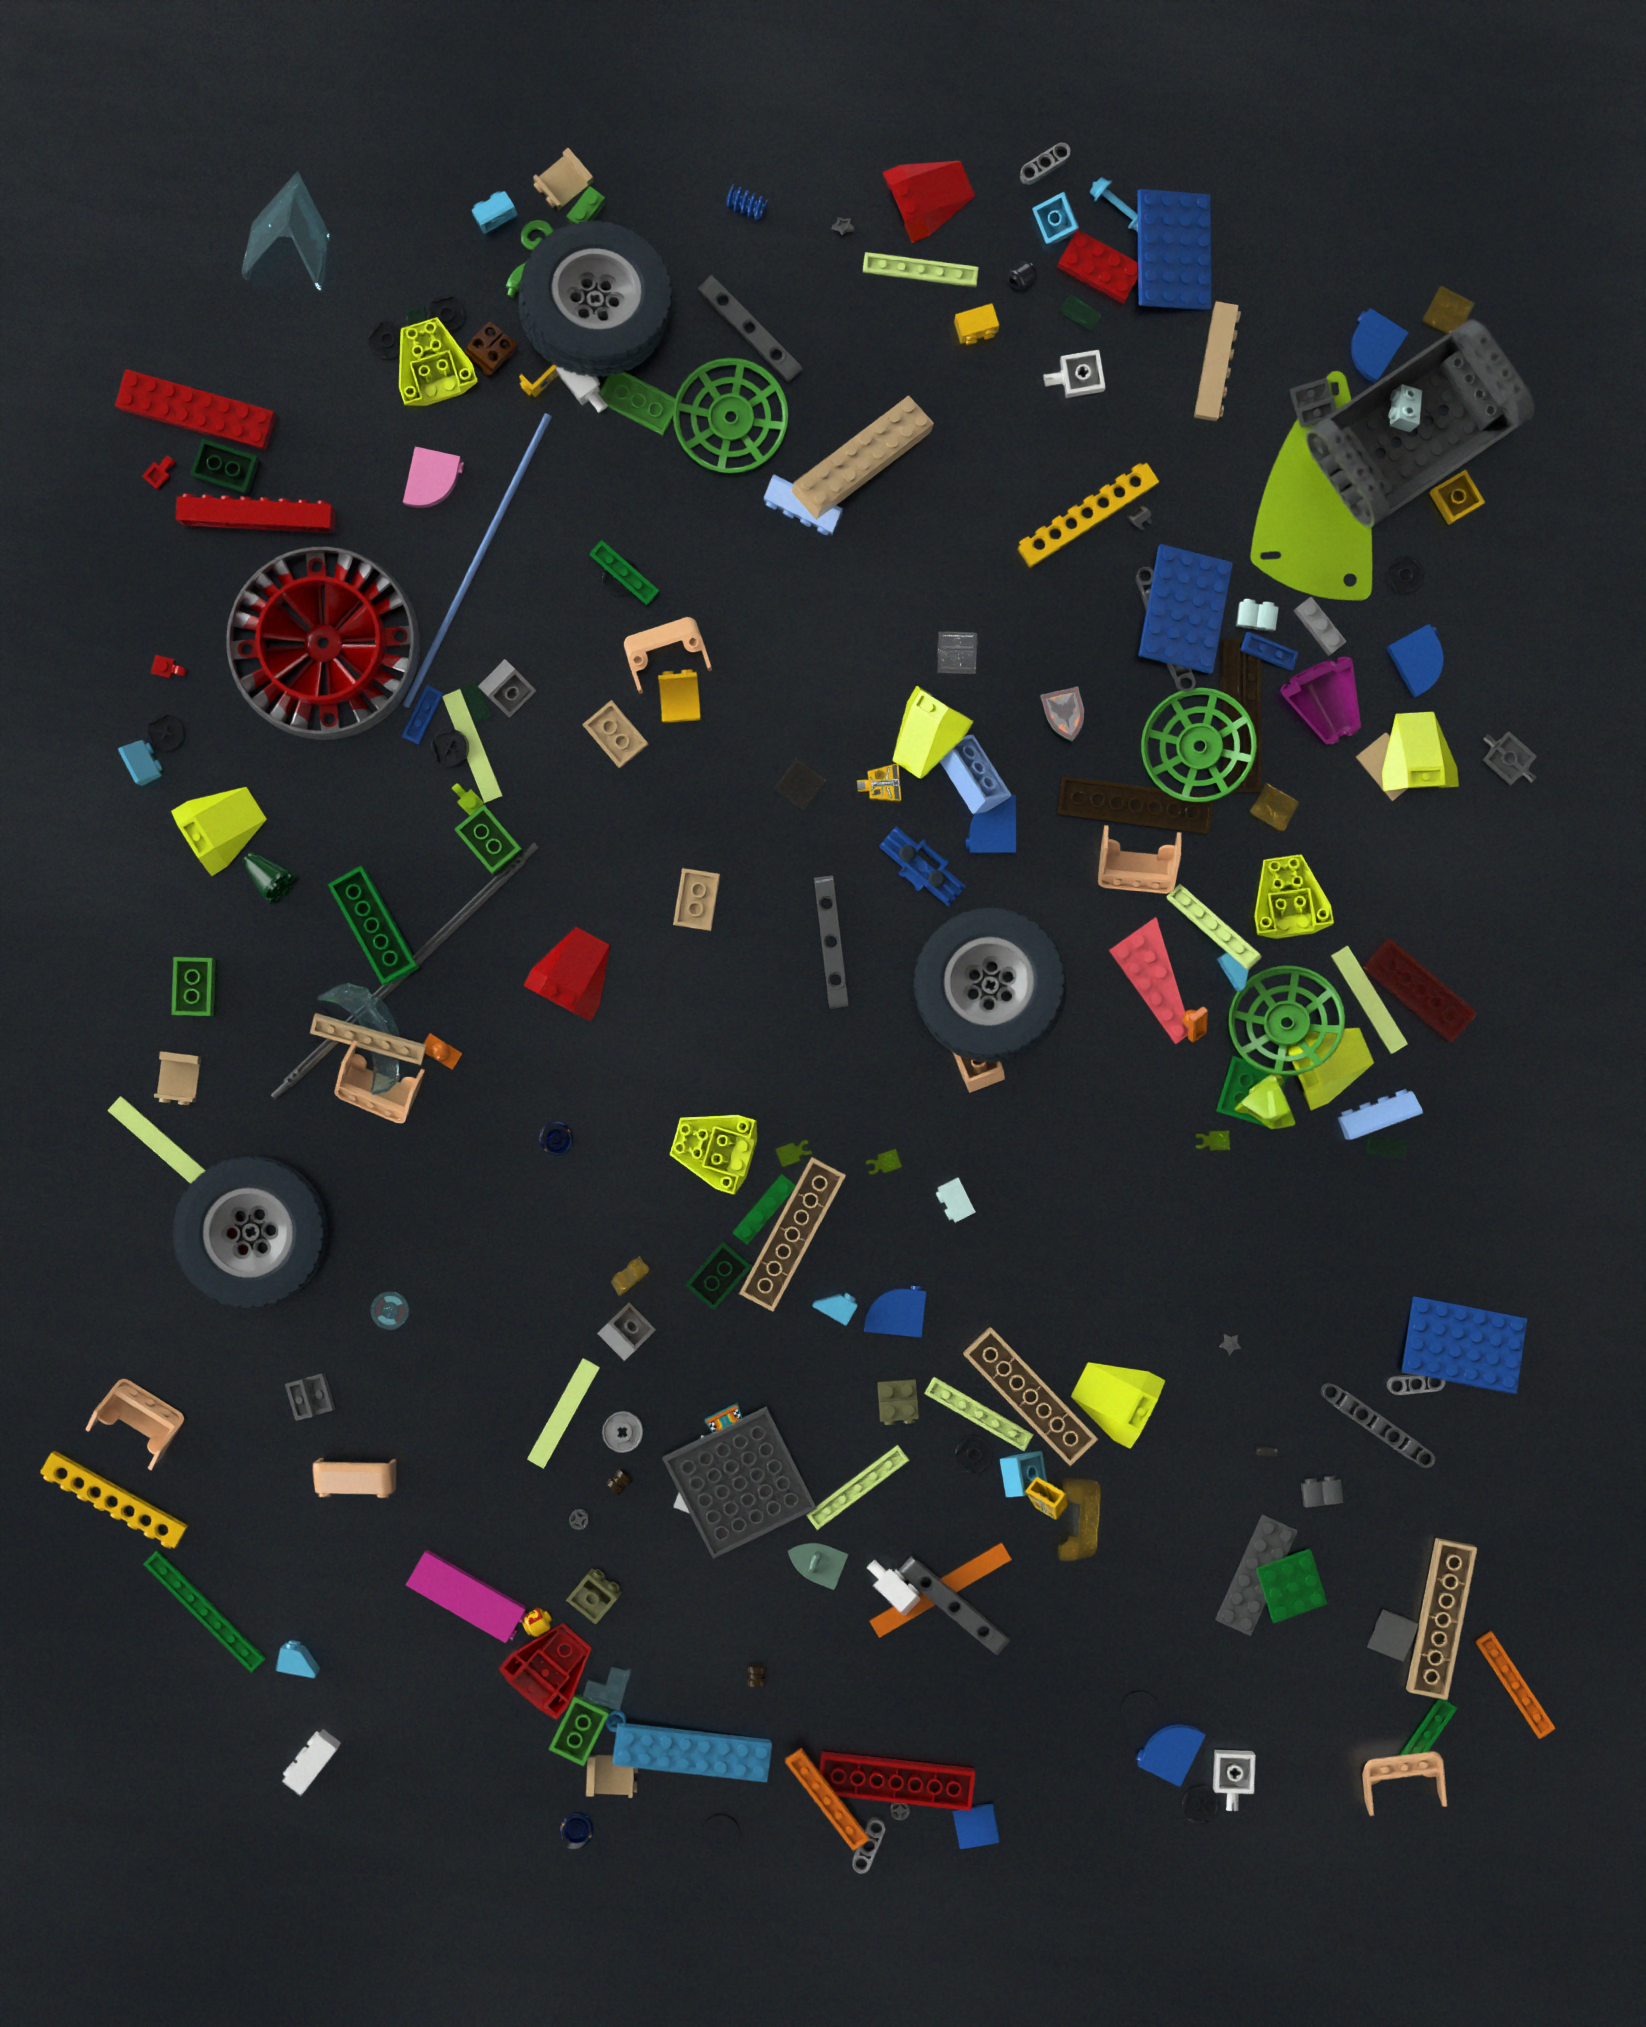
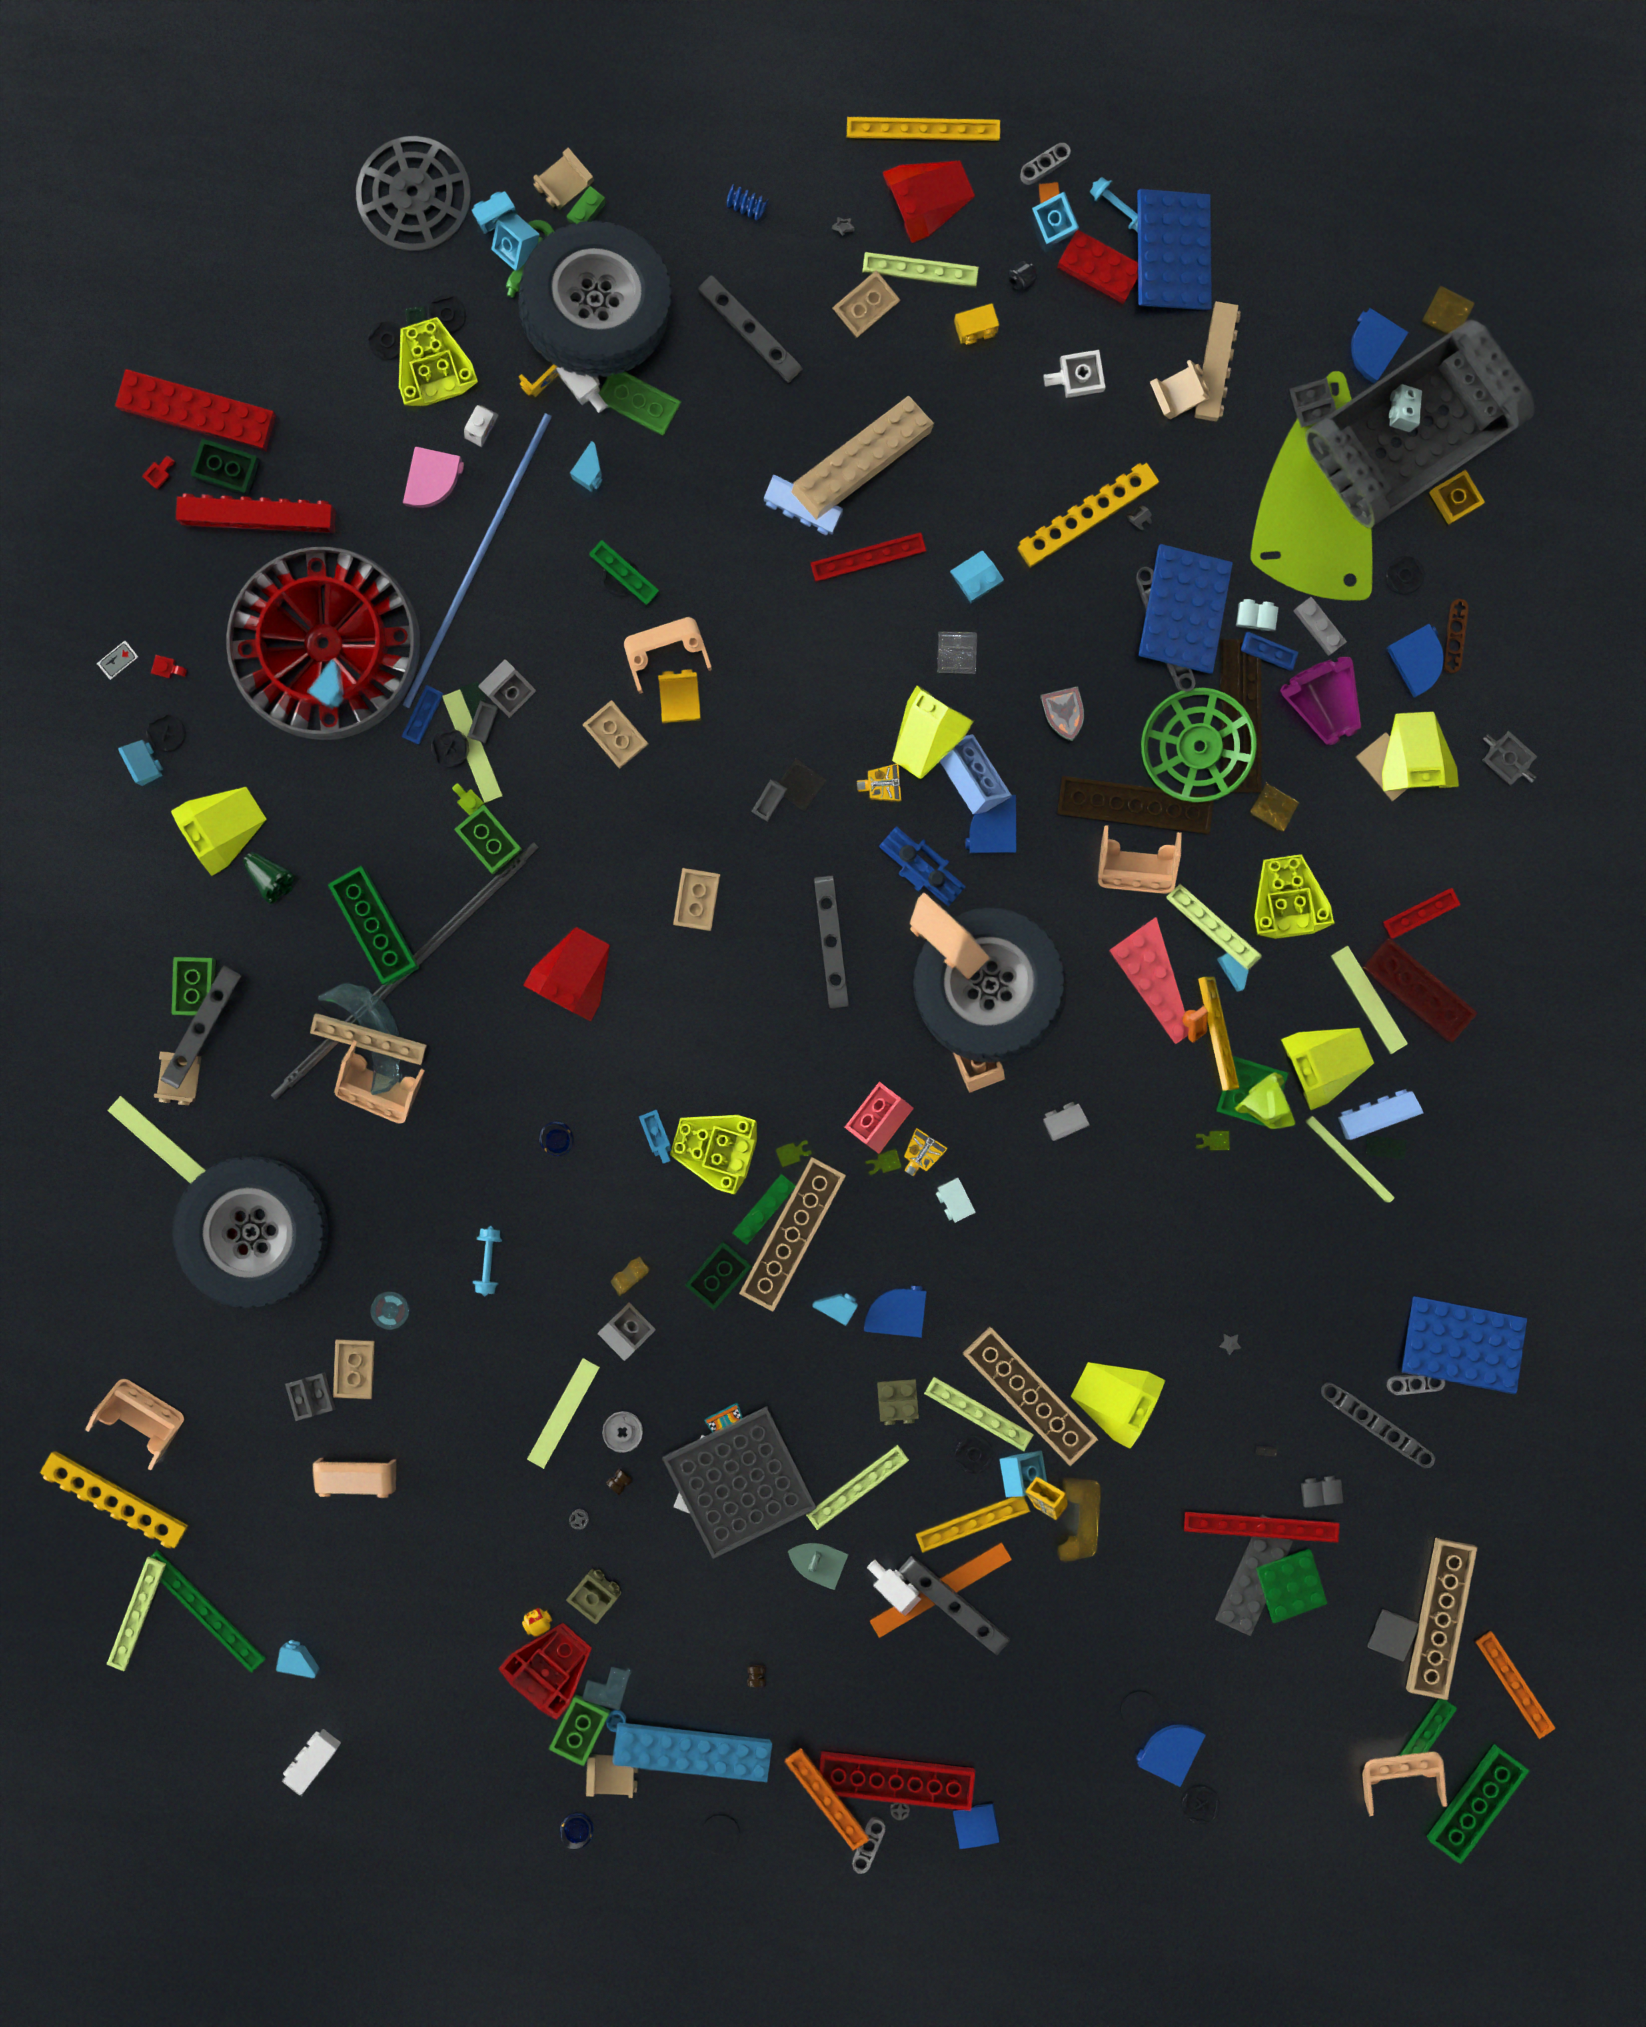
clear light blue windscreen [241,171,329,289] -> none
dark pink brick [406,1550,527,1643] -> none
orange tile [423,1033,463,1070] -> none
reddish brown hips [464,321,518,376] -> none
bright green dish [673,358,788,473] -> none
clear green tile [1059,294,1102,332] -> none
white brick [1213,1750,1255,1811] -> none
bright green dish [1229,966,1345,1076] -> none
none -> sticker [97,641,138,679]
none -> yellowish green tile [107,1557,166,1671]
none -> dark grey beam [161,966,241,1090]
none -> medium azure slope [309,660,344,709]
none -> tan tile [333,1339,375,1399]
none -> dark grey dish [356,136,471,251]
none -> white torso [464,405,499,447]
none -> dark grey tile [467,701,499,744]
none -> medium azure piece [473,1226,503,1297]
none -> medium azure slope [491,212,539,271]
none -> medium azure slope [570,441,603,492]
none -> dark azure hinge [639,1110,671,1164]
none -> dark grey tile [751,779,788,822]
none -> red plate [810,532,926,582]
none -> tan tile [832,270,901,338]
none -> coral slope [844,1082,914,1154]
none -> yellow plate [847,117,1000,141]
none -> torso [904,1128,947,1177]
none -> light nougat windscreen [910,893,990,980]
none -> yellow tile [916,1496,1030,1553]
none -> medium azure slope [950,550,1004,603]
none -> orange tile [1039,182,1059,203]
none -> light grey slope [1043,1102,1089,1141]
none -> tan panel [1150,360,1210,419]
none -> red tile [1184,1512,1340,1543]
none -> yellow tile [1198,977,1239,1091]
none -> yellowish green tile [1306,1116,1394,1203]
none -> red plate [1383,888,1461,939]
none -> green brick [1426,1744,1529,1864]
none -> reddish brown beam [1443,599,1469,674]

